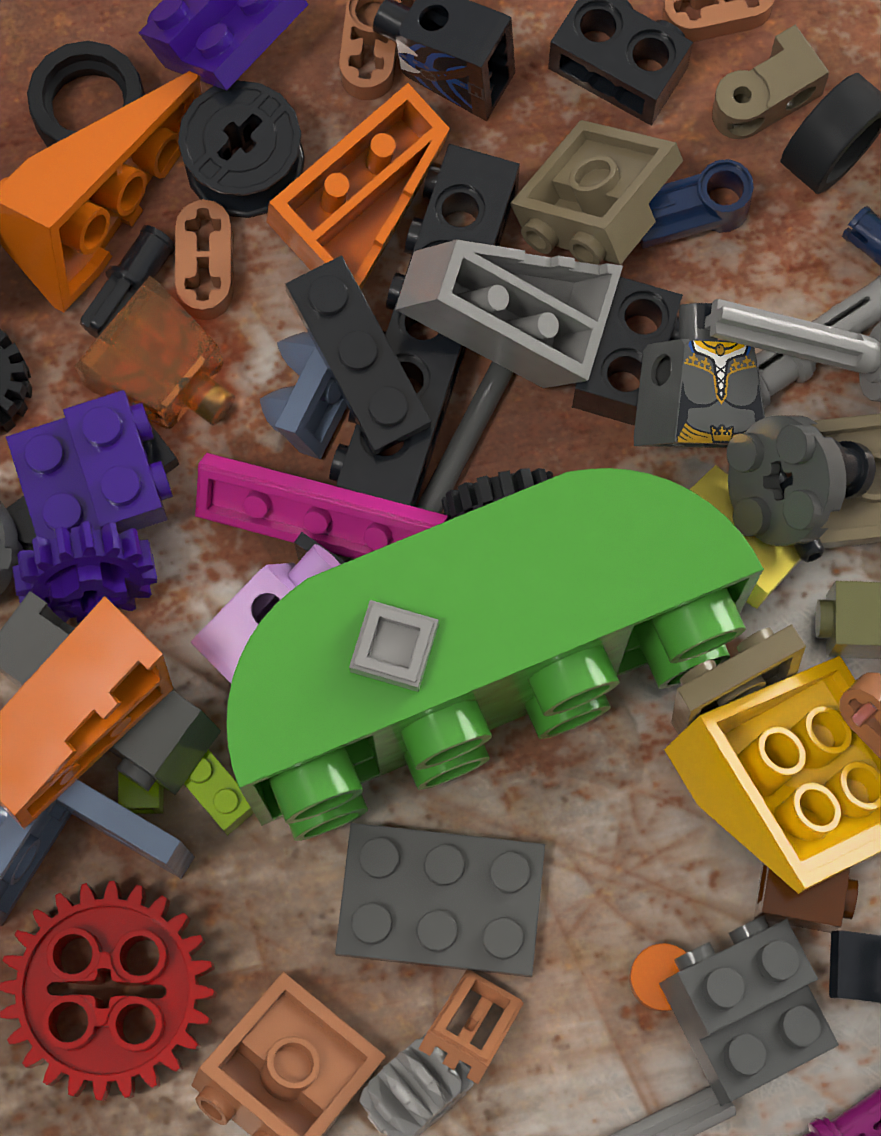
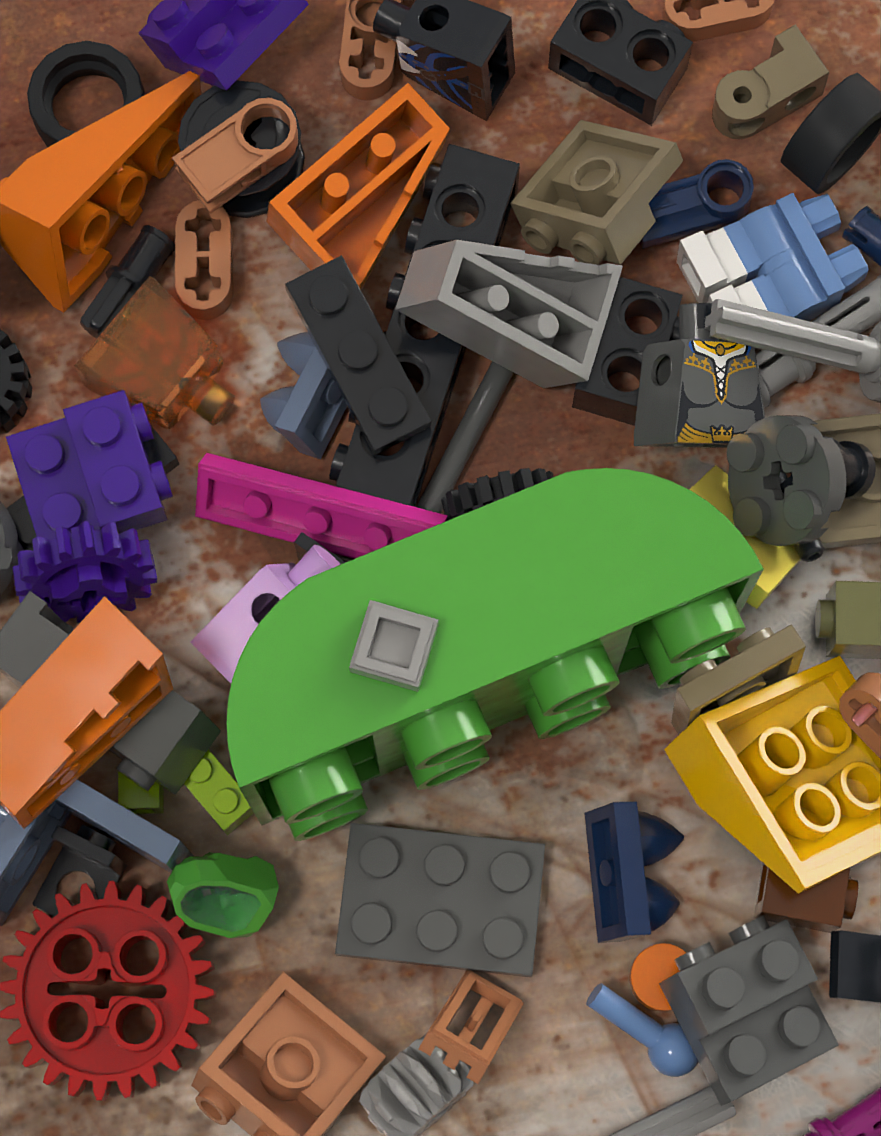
none -> black bracket [33,825,127,916]
none -> bright green rock [167,852,279,938]
none -> nougat piece [172,98,298,214]
none -> dark blue tile [584,802,684,943]
none -> medium blue bar [586,983,698,1077]
none -> medium blue hips [676,193,869,349]

